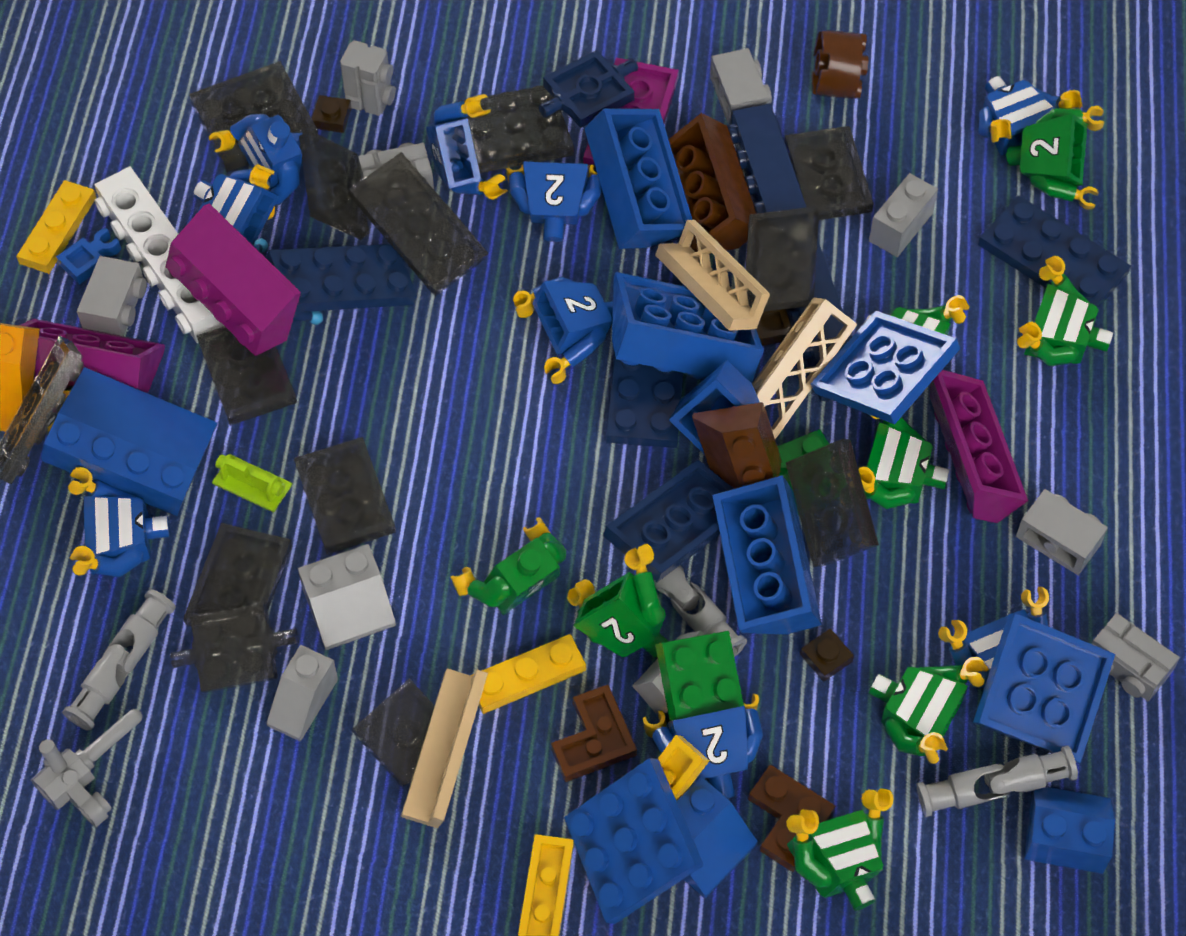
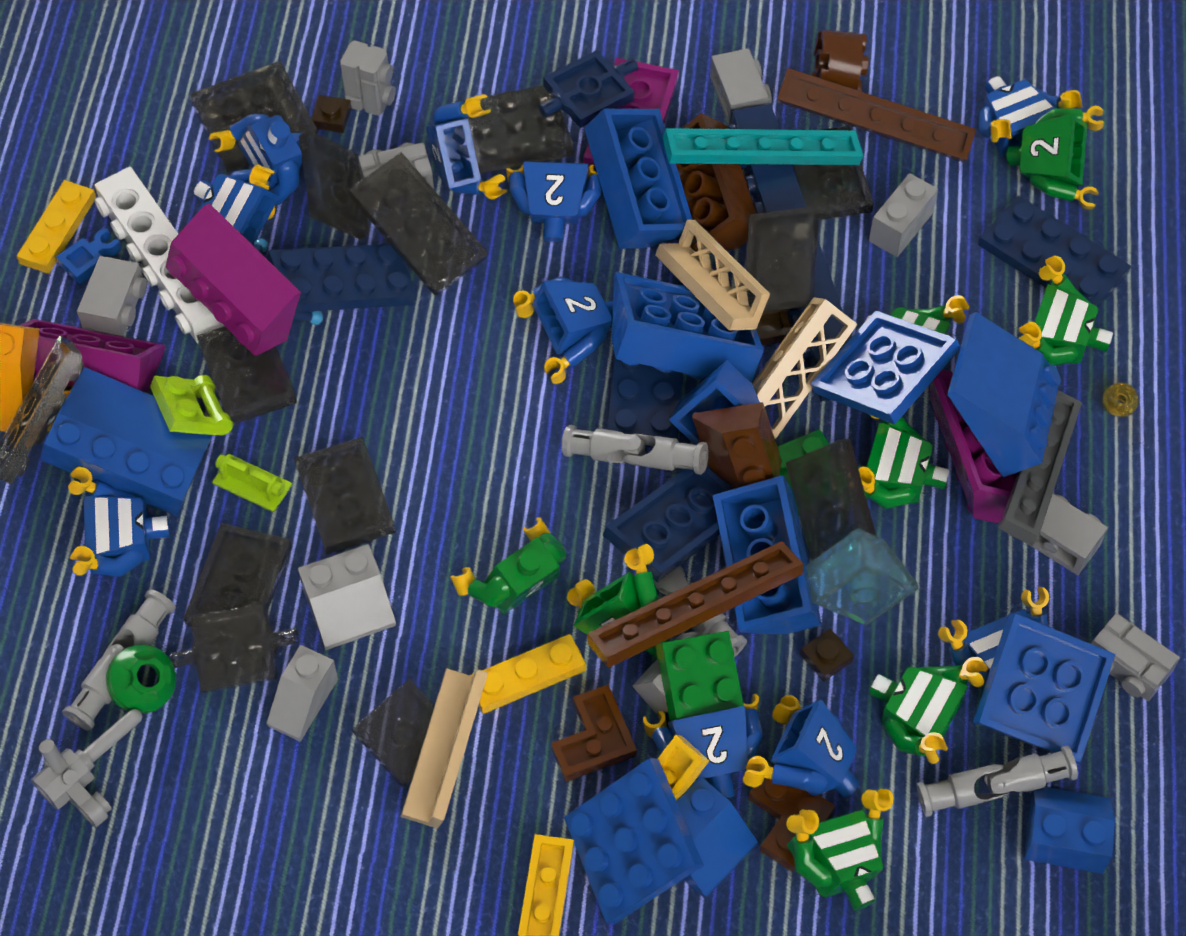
none -> green piece [106,645,176,714]
none -> lime plate [150,375,233,436]
none -> light grey piece [562,425,709,475]
none -> reddish brown plate [587,541,803,668]
none -> teal plate [662,128,864,165]
none -> blue torso [743,695,860,798]
none -> reddish brown plate [776,68,976,162]
none -> clear light blue slope [806,528,919,625]
none -> blue slope [947,312,1061,477]
none -> dark grey plate [999,390,1082,546]
none -> clear yellow plate [1102,383,1139,417]

